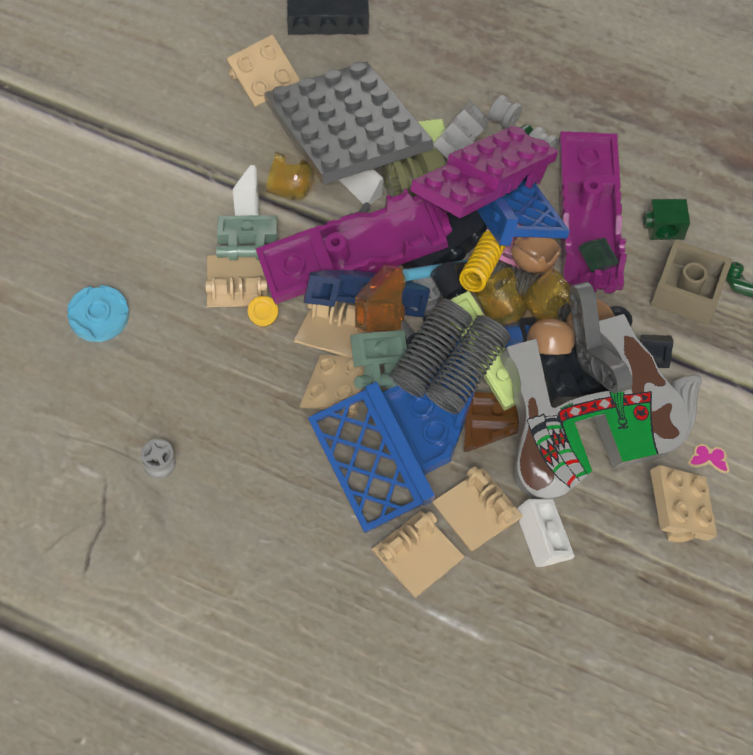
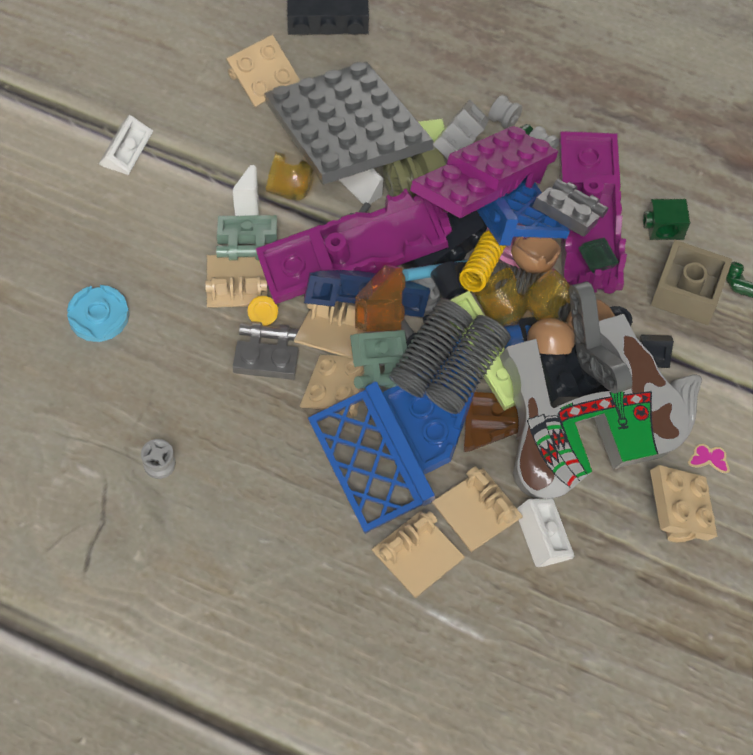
none -> white slope [99,115,153,175]
none -> flat silver plate [233,321,299,380]
none -> flat silver plate [533,179,608,237]

